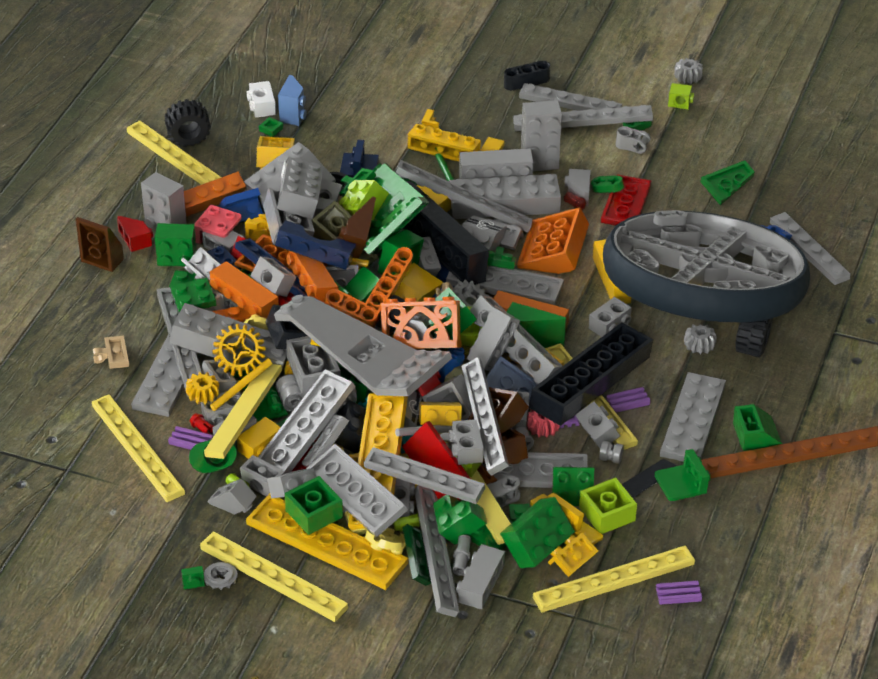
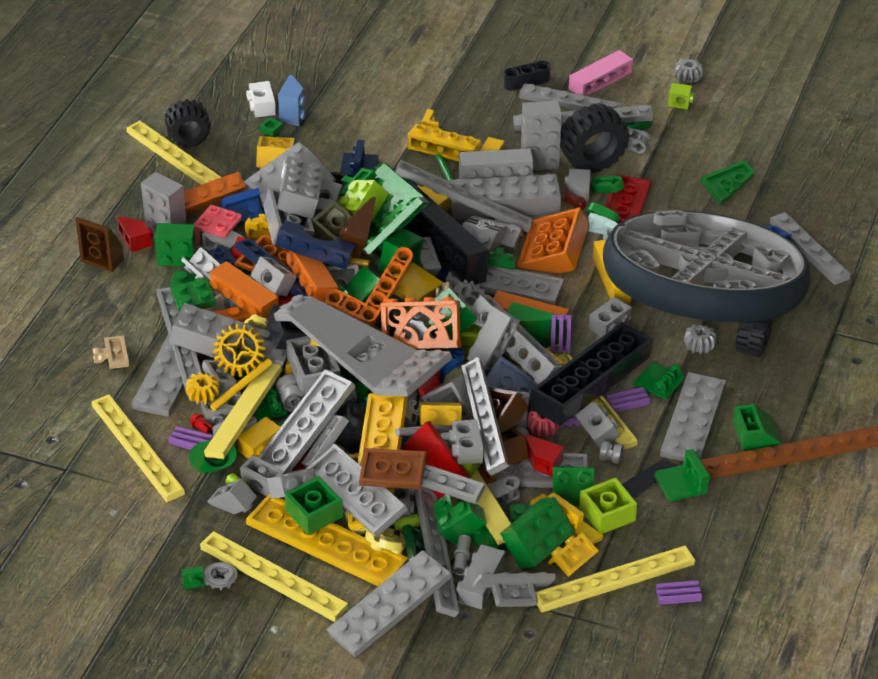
none -> light grey plate [327,550,452,658]
none -> dark orange tile [359,448,427,489]
none -> light grey bracket [472,572,556,607]
none -> red slope [525,434,564,477]
none -> medium lavender tile [551,315,571,353]
none -> black tyre [560,104,630,173]
none -> bright pink brick [569,50,633,96]
none -> green beam [586,202,620,223]
none -> light aqua slope [588,213,618,239]
none -> green hinge [632,361,686,400]

